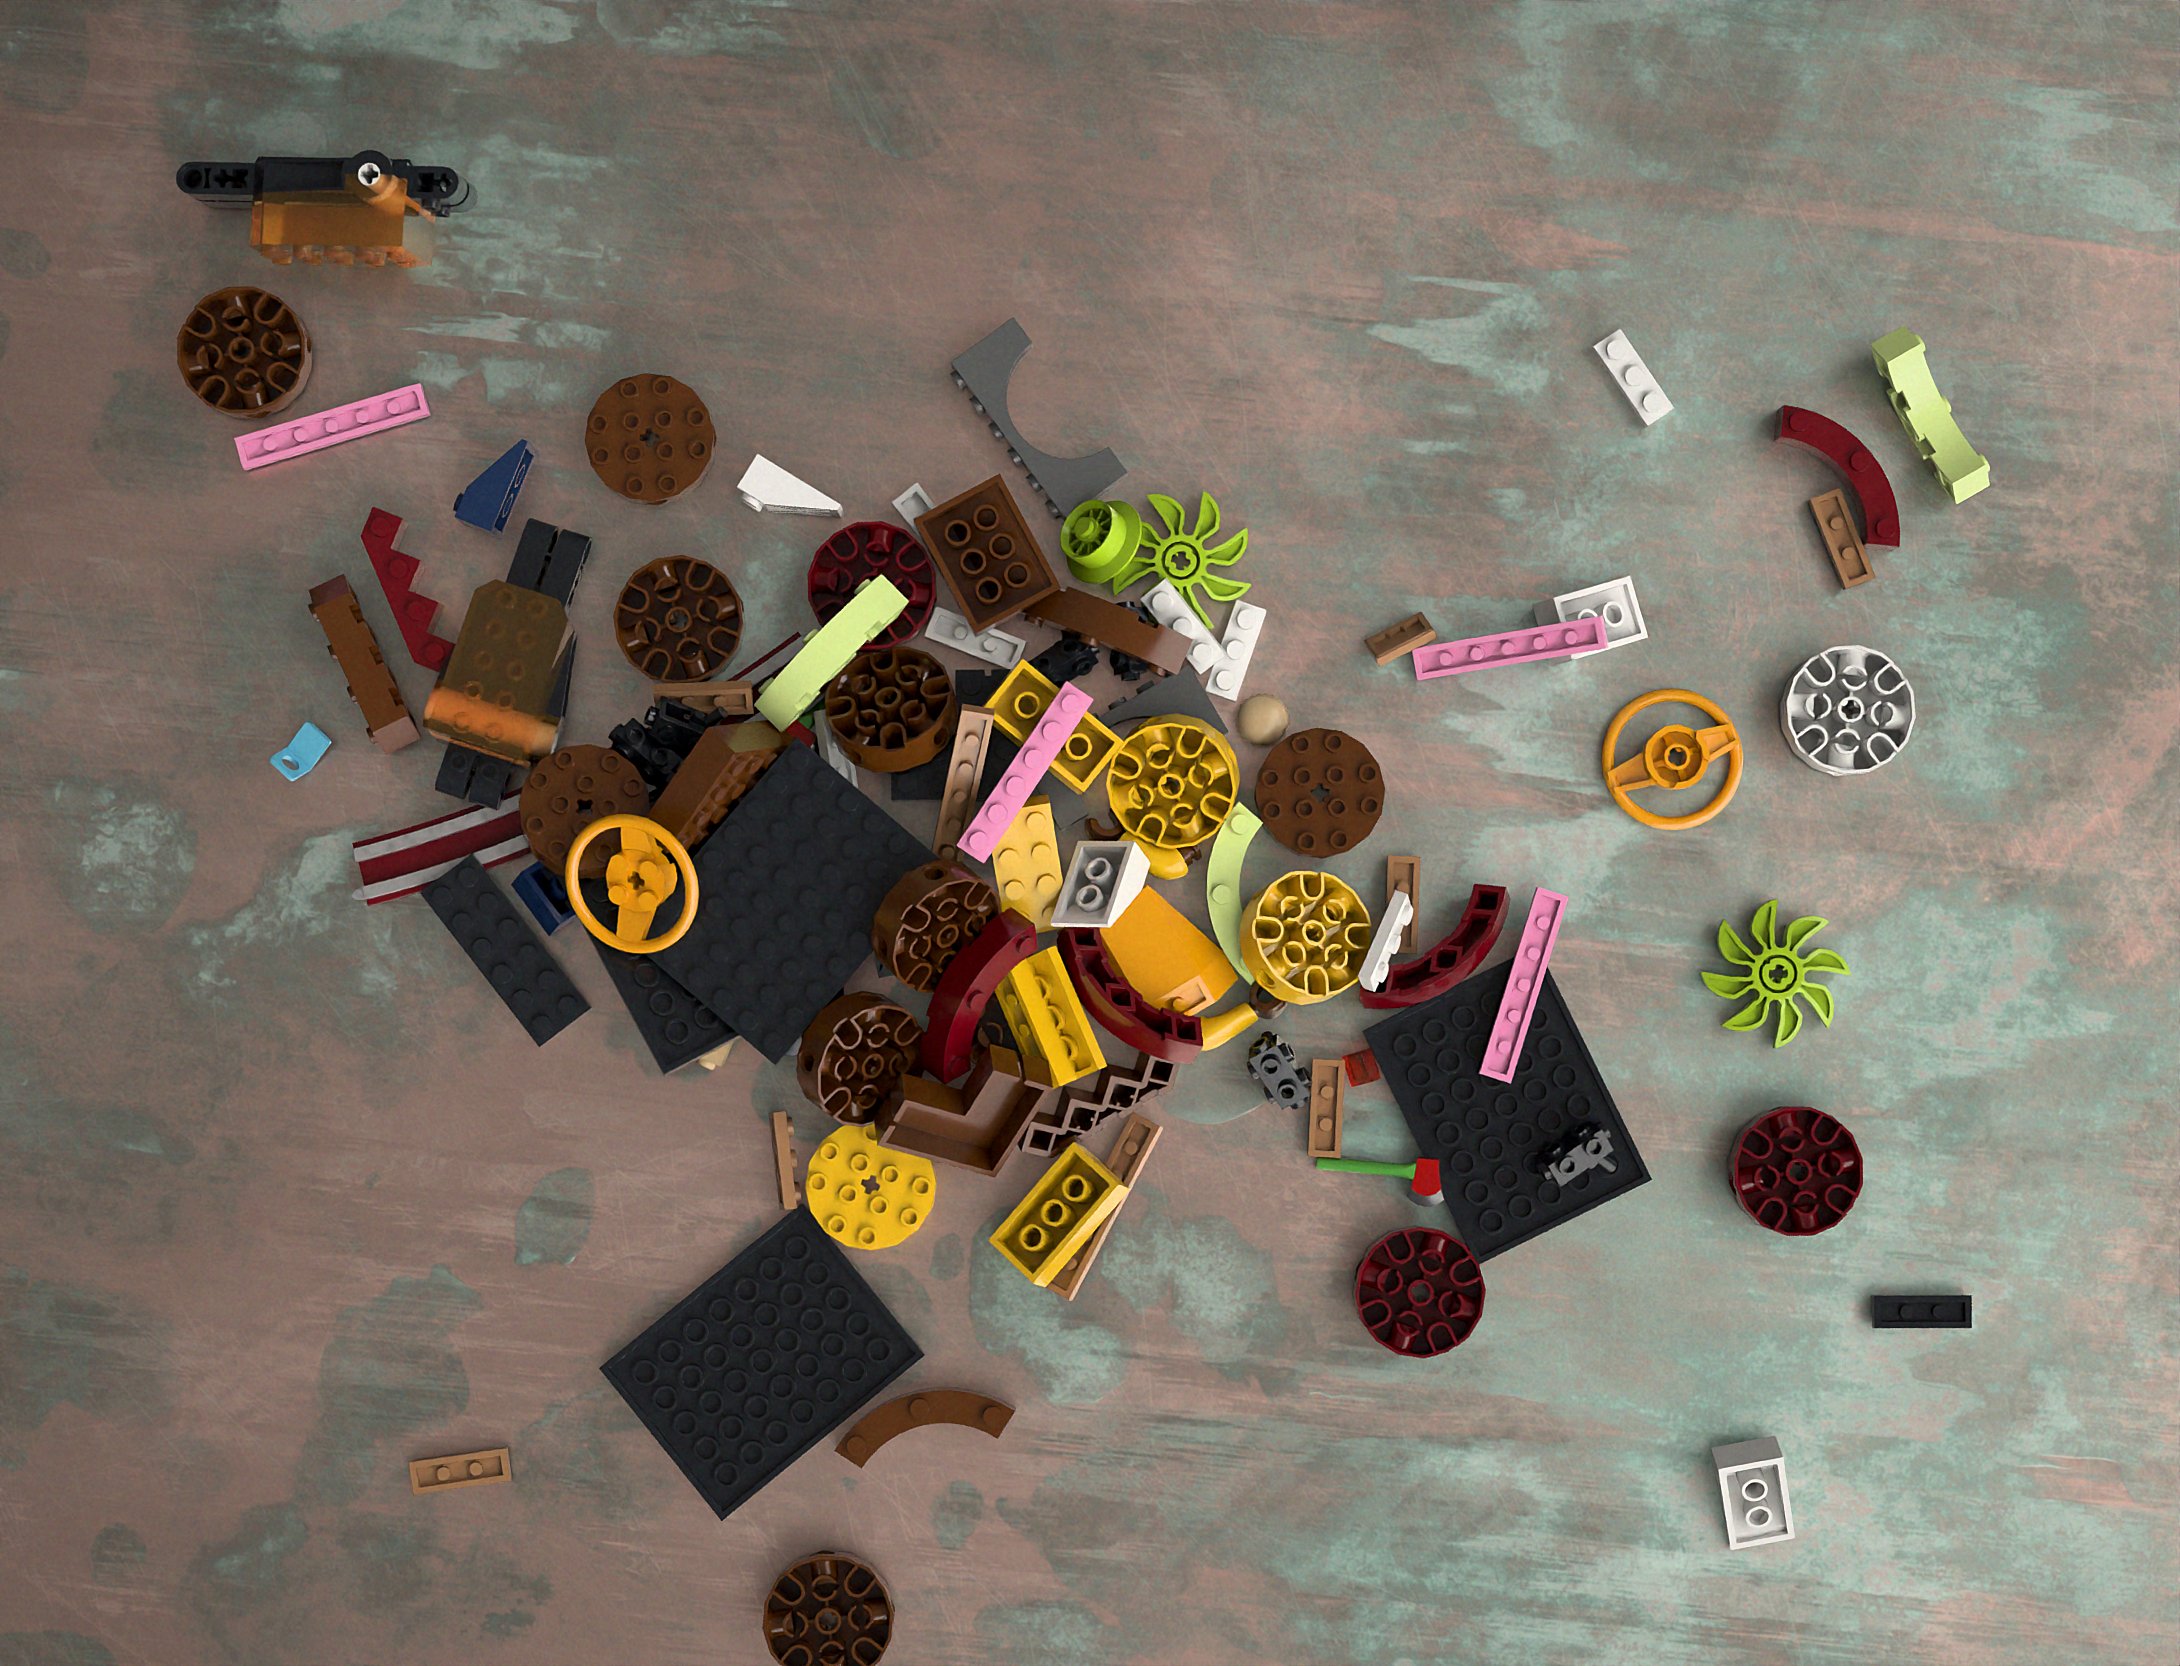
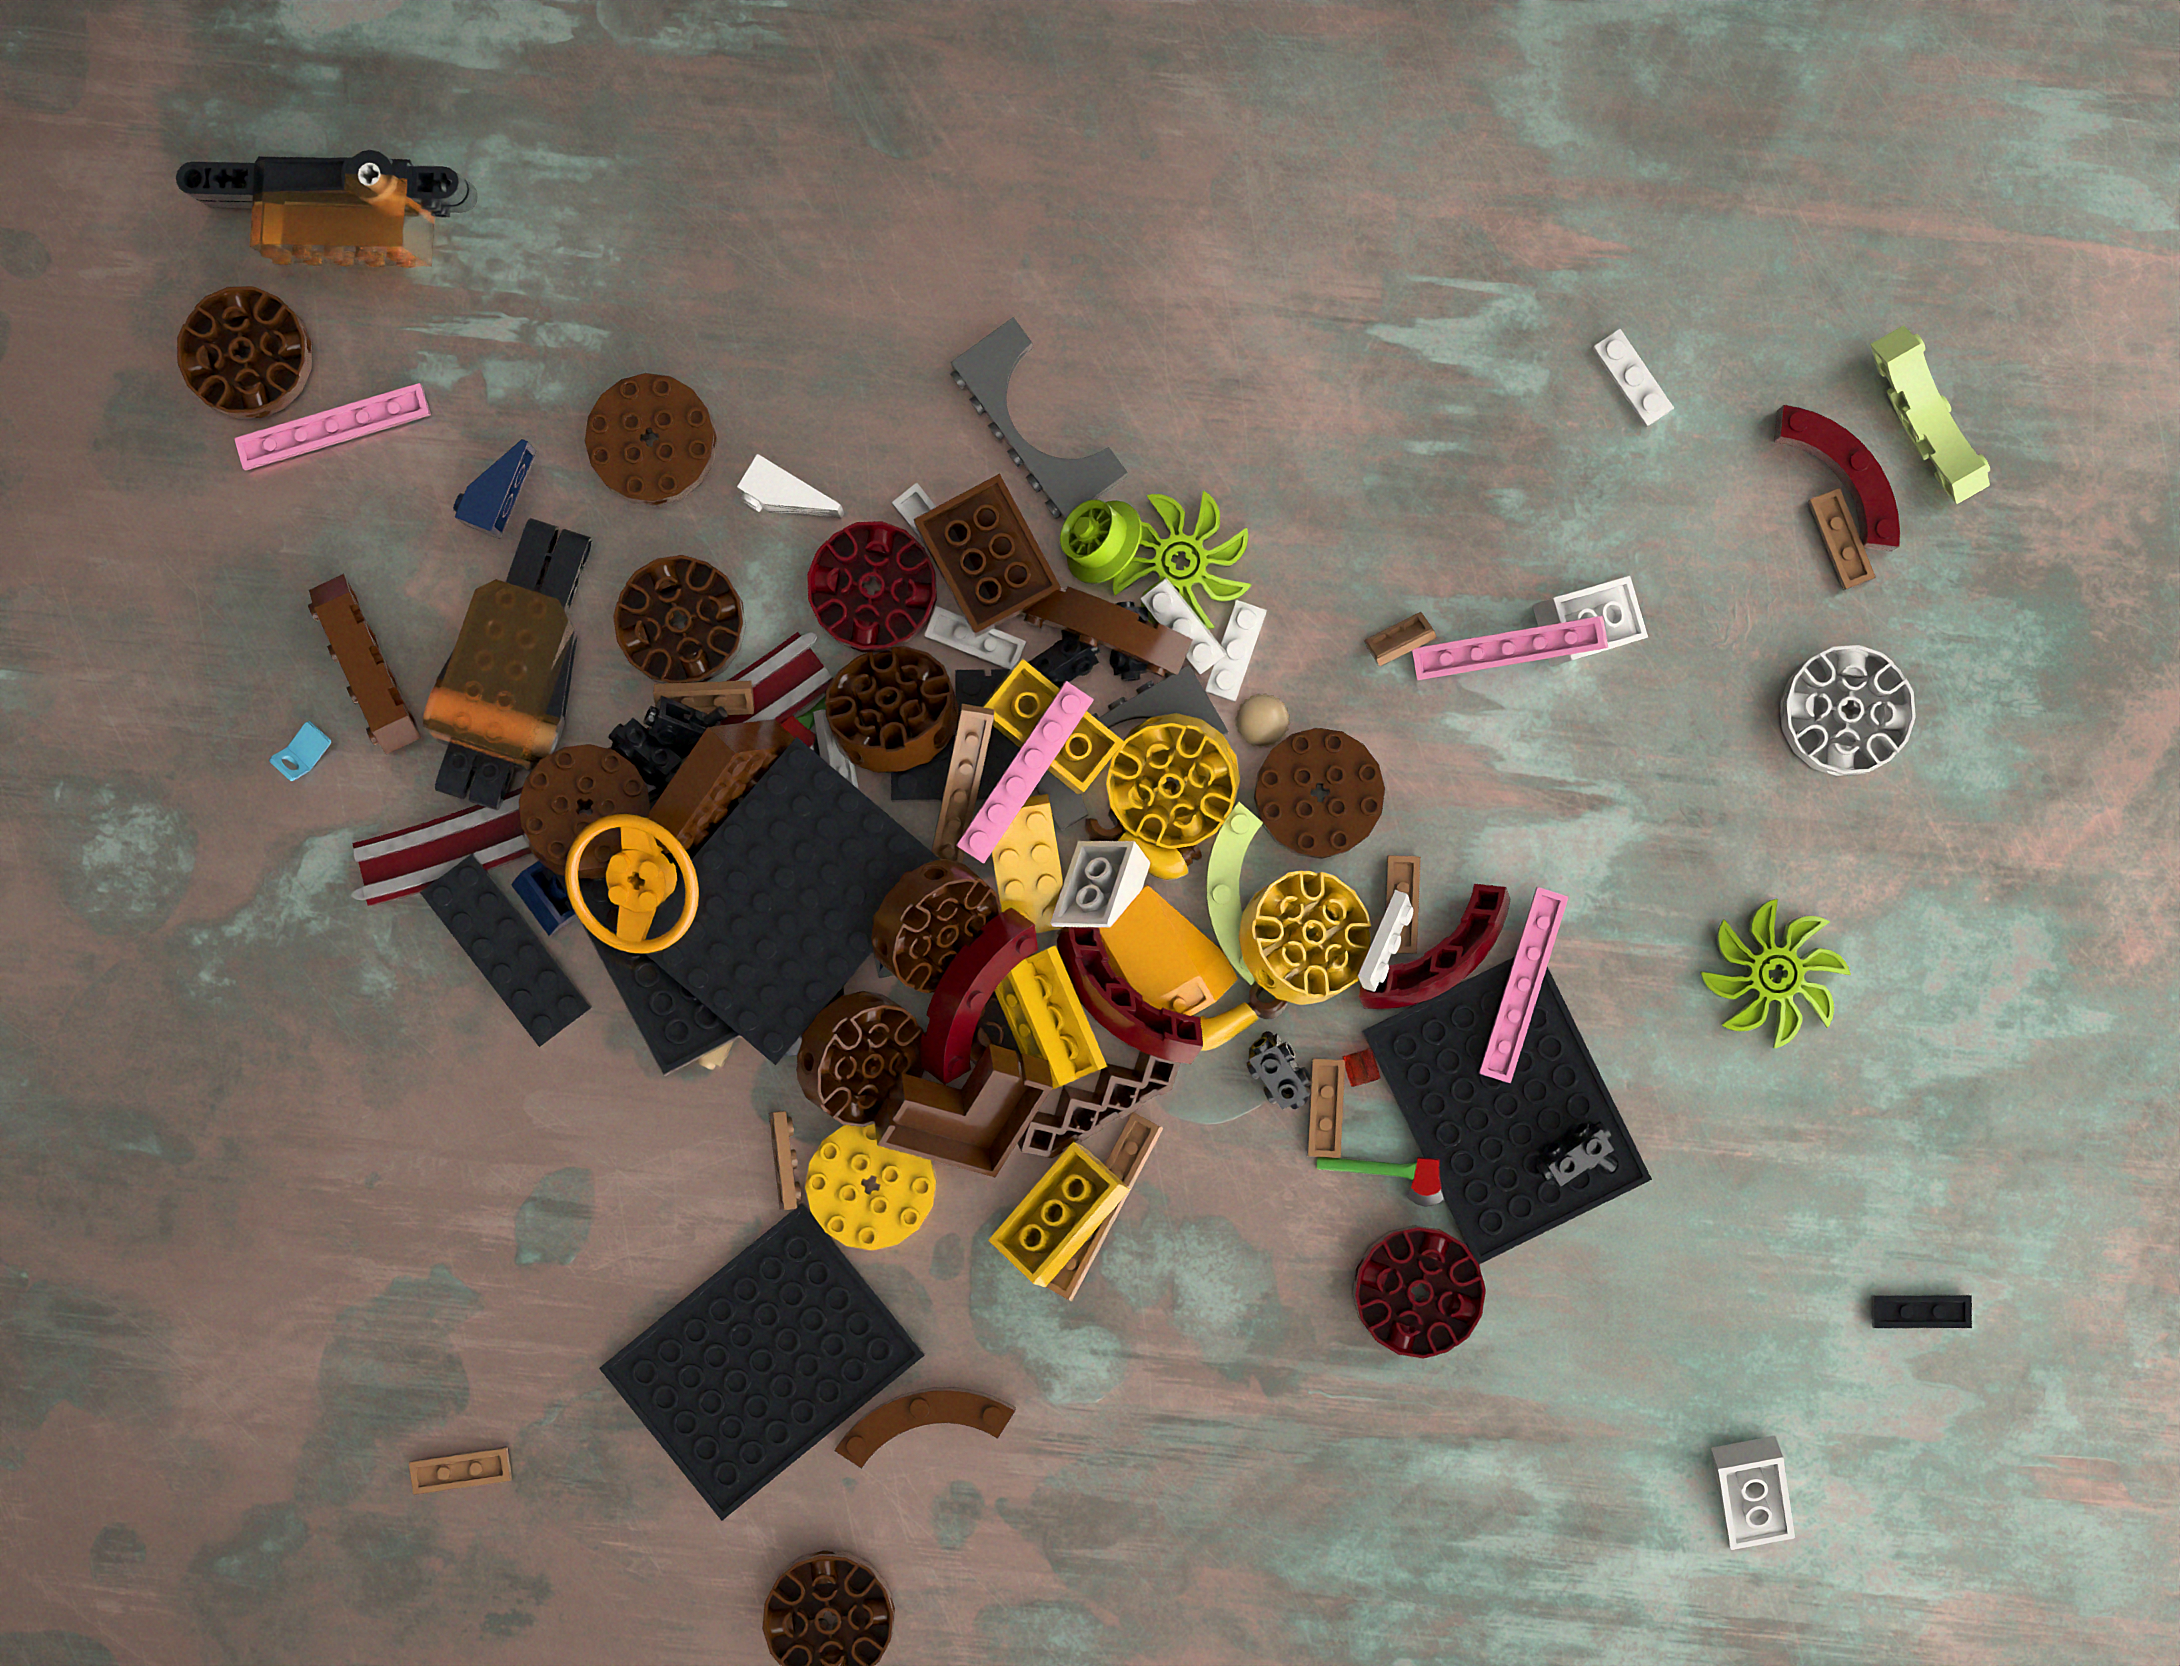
dark red brick [361,507,456,673] -> none
yellowish green brick [754,574,909,732] -> none
light orange piece [1601,688,1743,830] -> none
dark red brick [1728,1106,1863,1236] -> none

